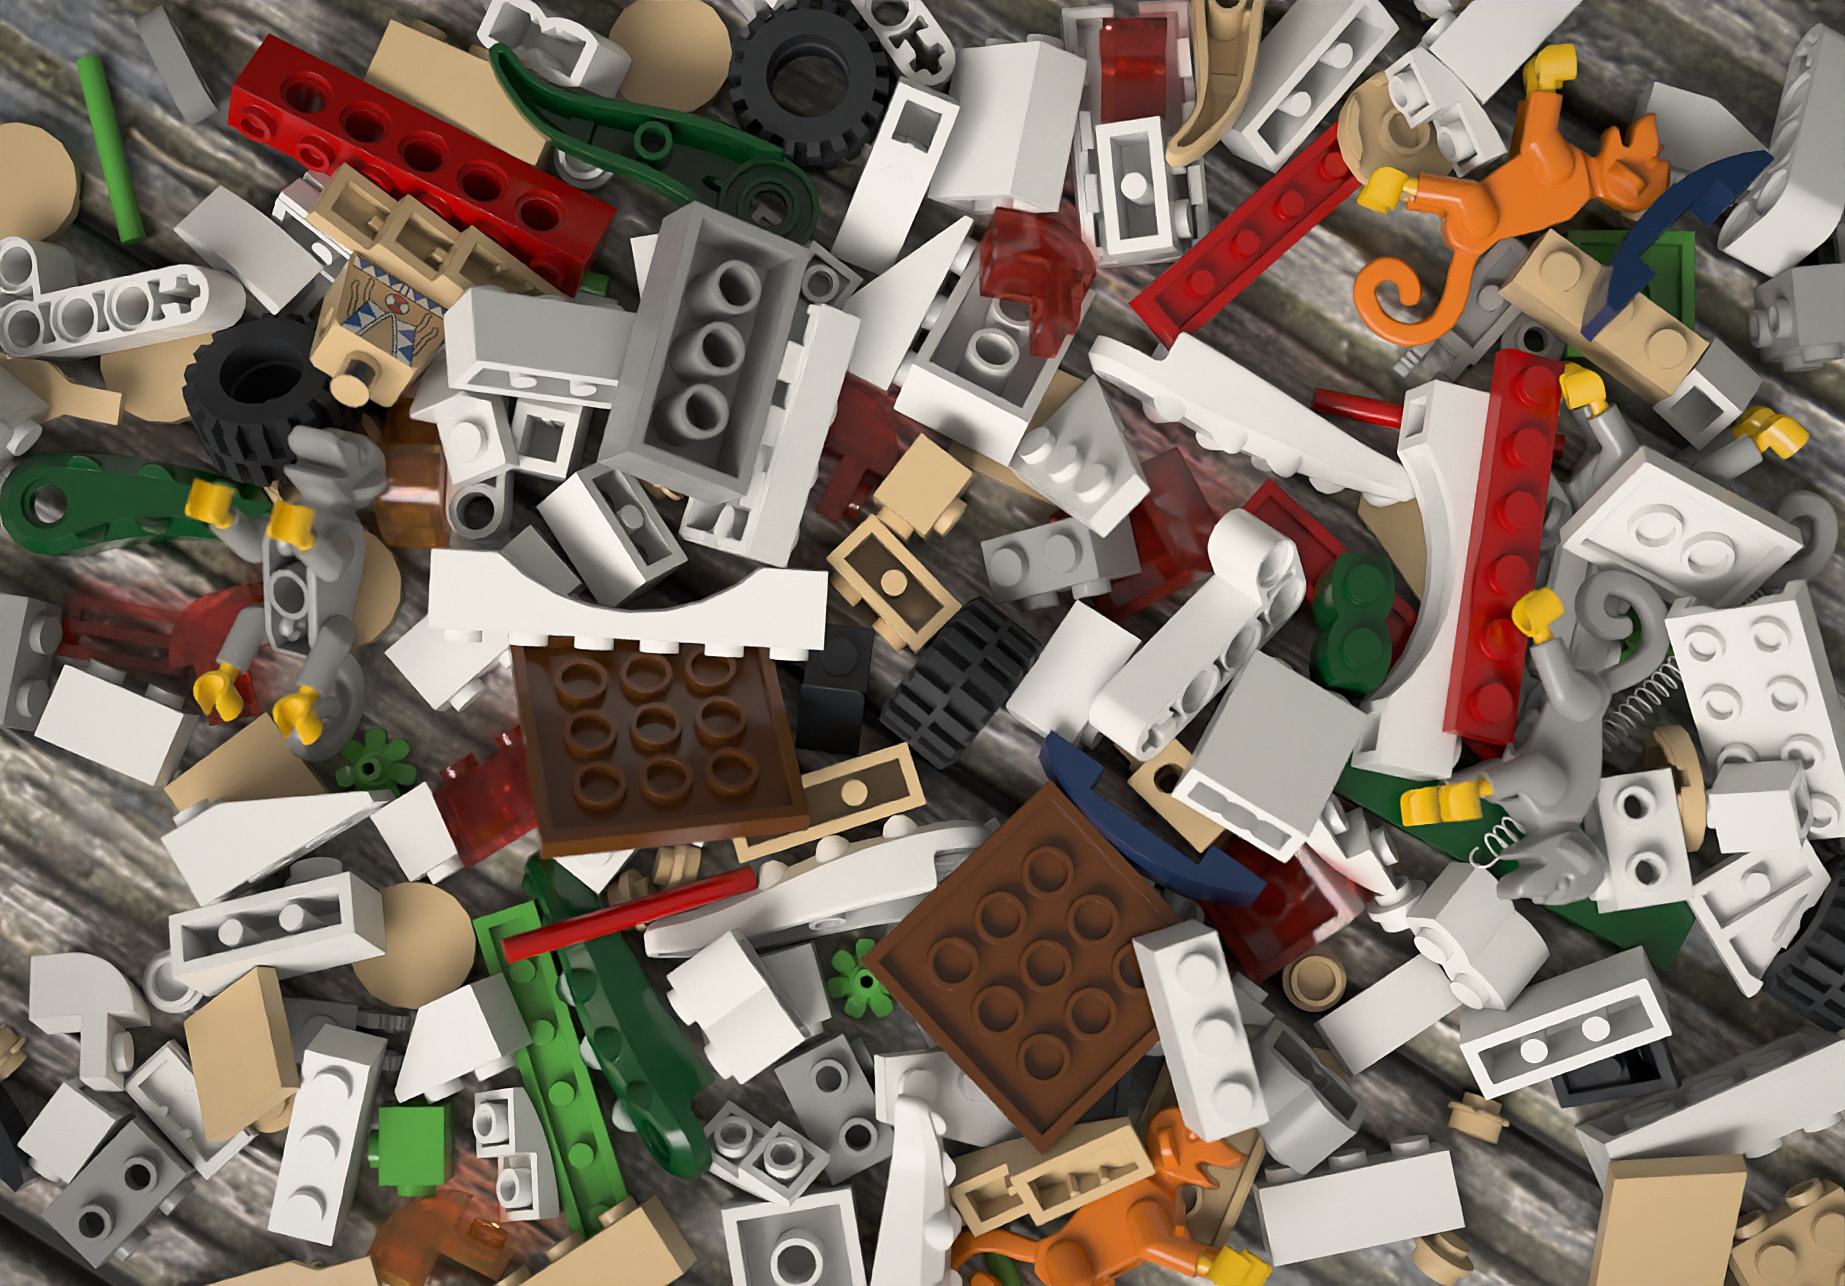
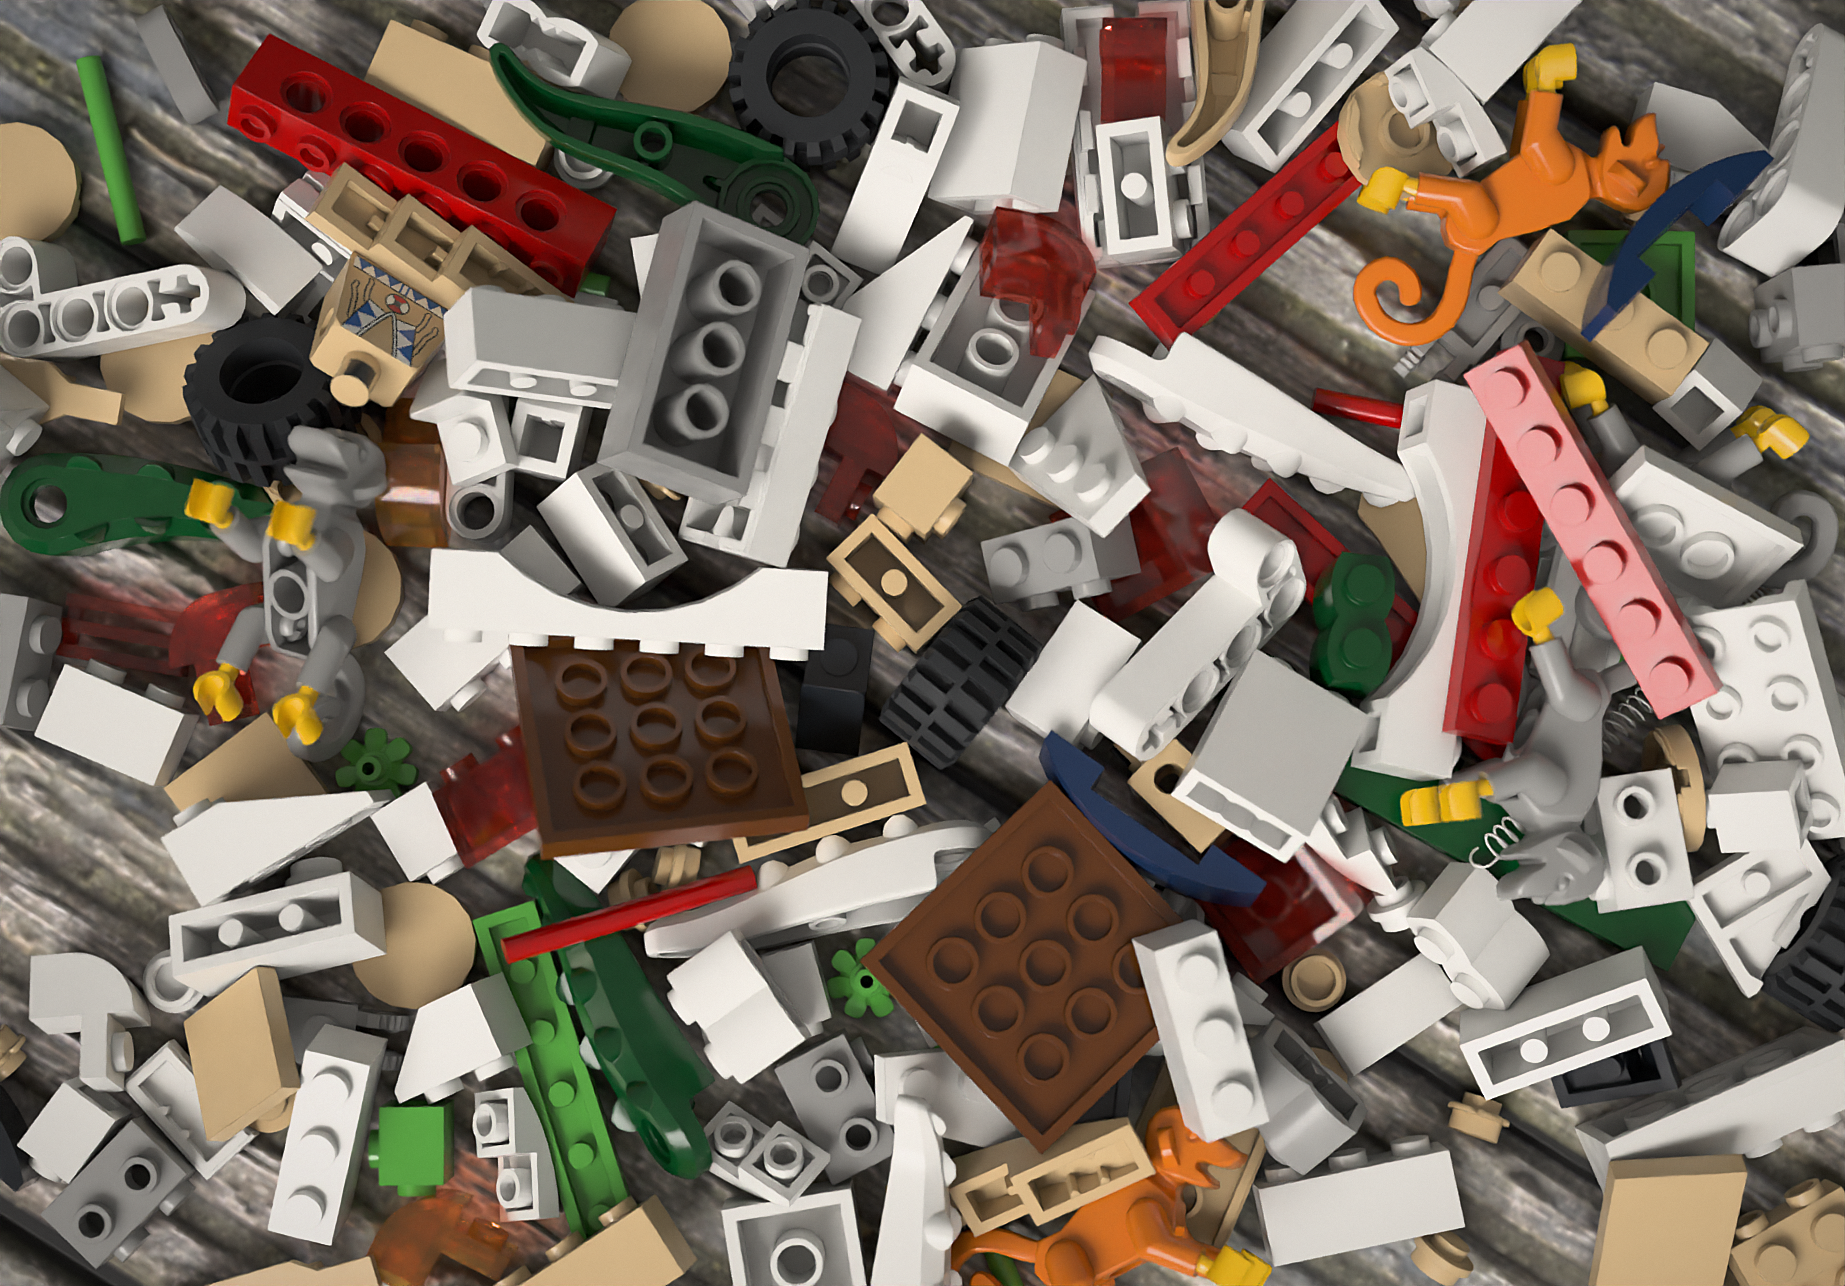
none -> plate [1463,339,1724,720]

